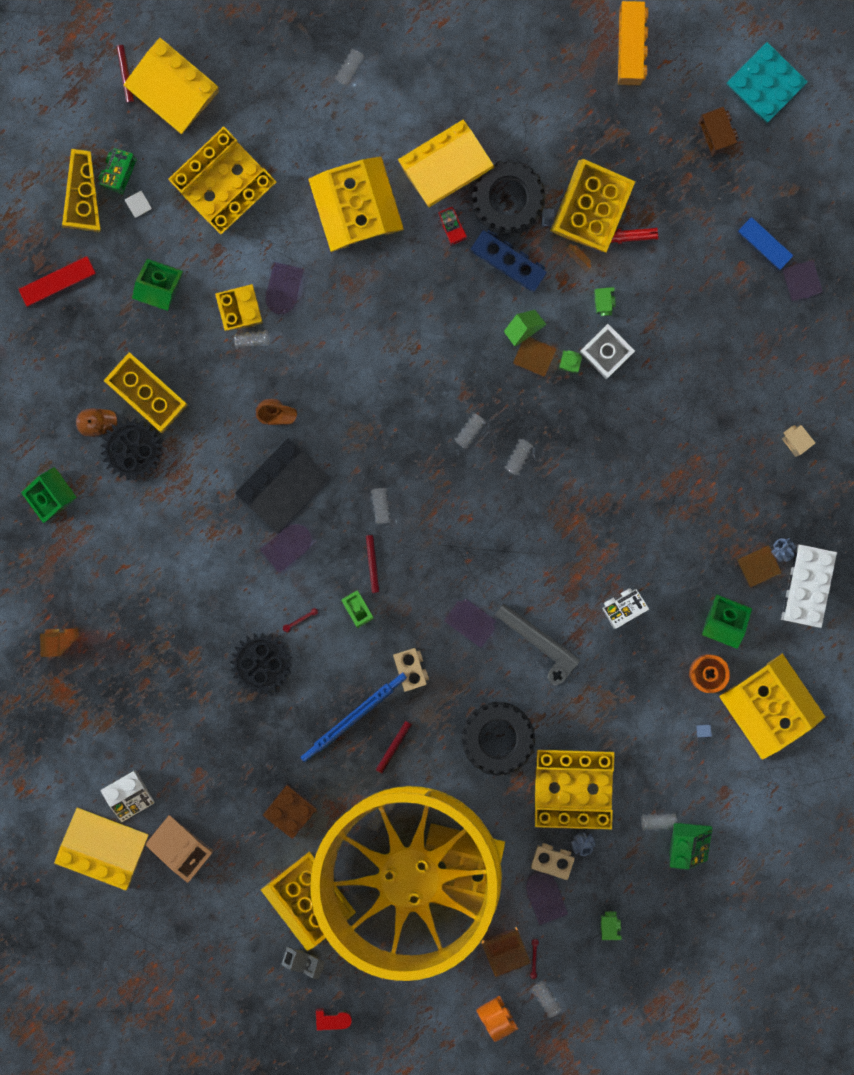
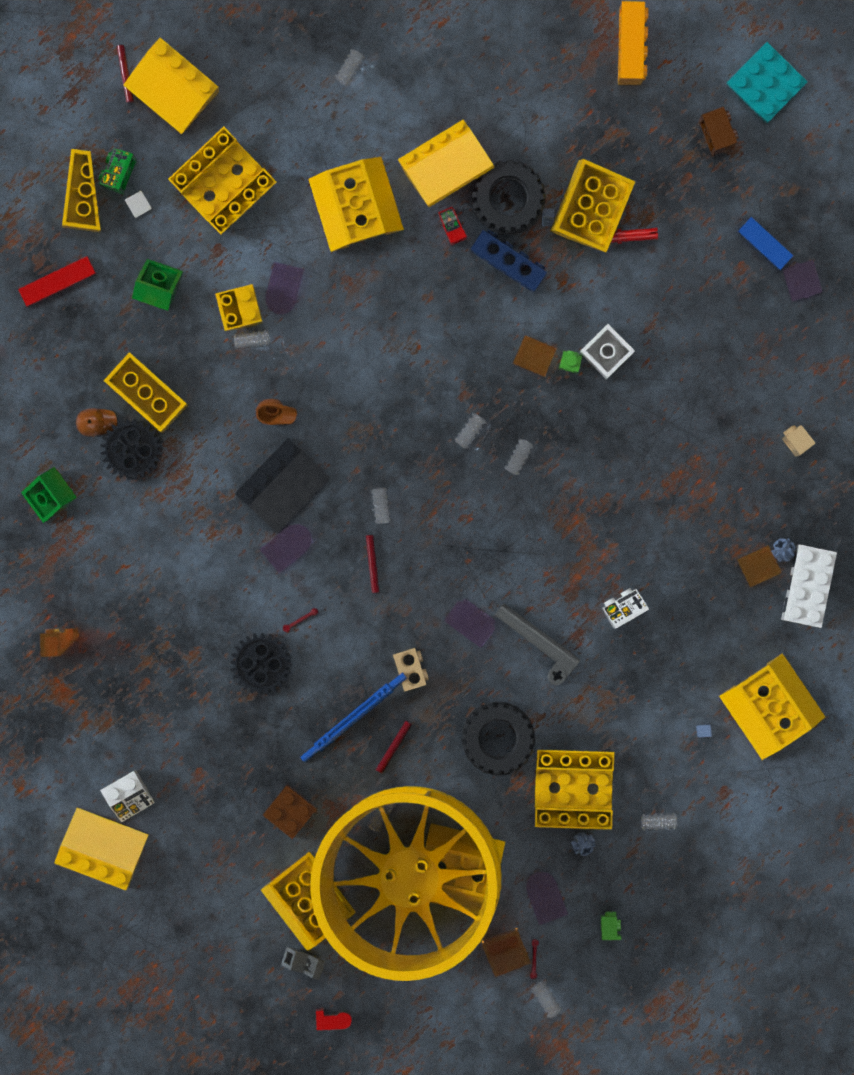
medium nougat slope [145,815,214,883] -> none
bright green slope [341,590,374,628] -> none
orange brick [476,995,518,1042] -> none
bright green slope [504,310,546,347] -> none
tan brick [530,843,575,880] -> none
clear orange piece [565,244,592,273] -> none
bright green brick [594,287,615,317] -> none
green slope [669,823,713,869] -> none
orange brick [689,654,730,693] -> none
green slope [702,594,752,649] -> none

